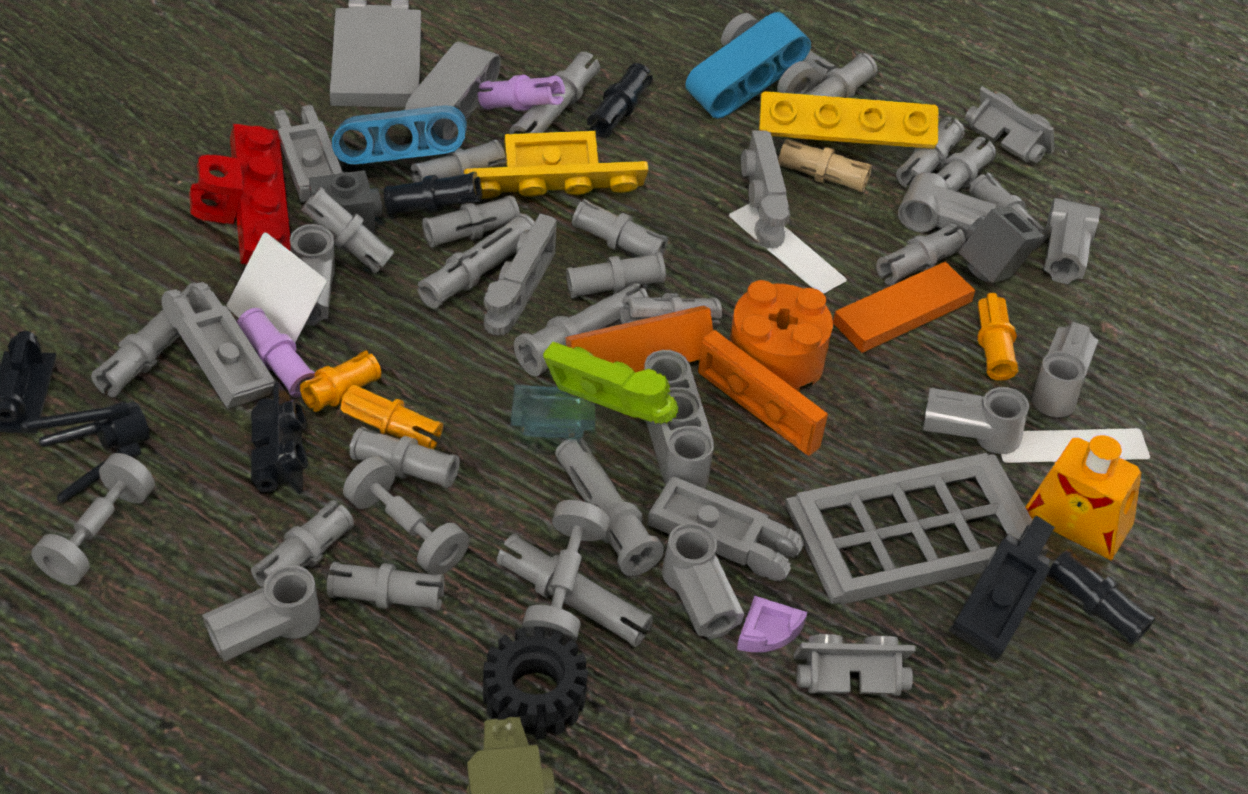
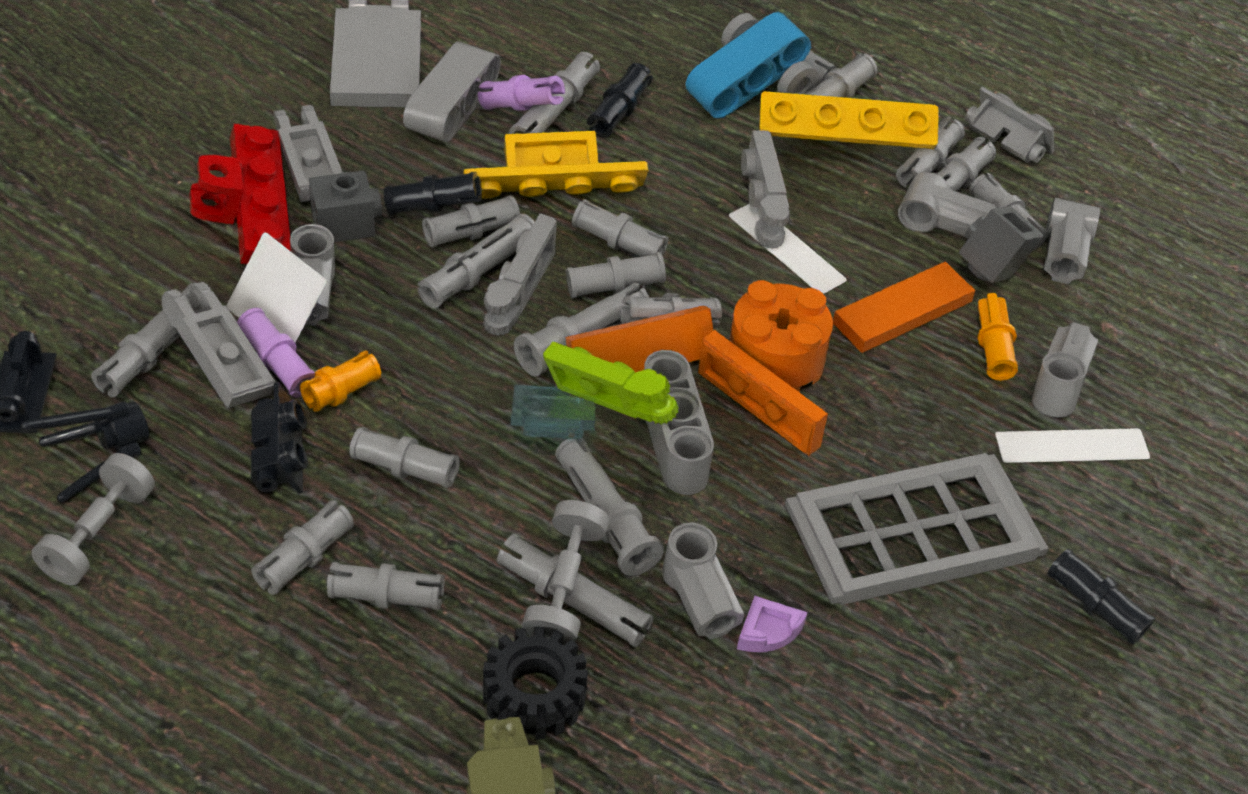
light grey piece [202,565,320,662] -> none
light grey pin [301,187,394,274] -> none
dark azure beam [332,105,467,165] -> none
light orange axle [340,385,444,450] -> none
light grey wheel [343,456,469,575] -> none
light grey pin [411,139,506,182] -> none
light grey hinge [647,476,804,582] -> none
tan pin [778,138,872,193] -> none
light grey hinge [794,634,916,696] -> none
light grey pin [876,223,966,286] -> none
light grey piece [923,387,1029,454] -> none
black hinge [948,516,1055,660] -> none
light orange torso [1025,435,1142,561] -> none

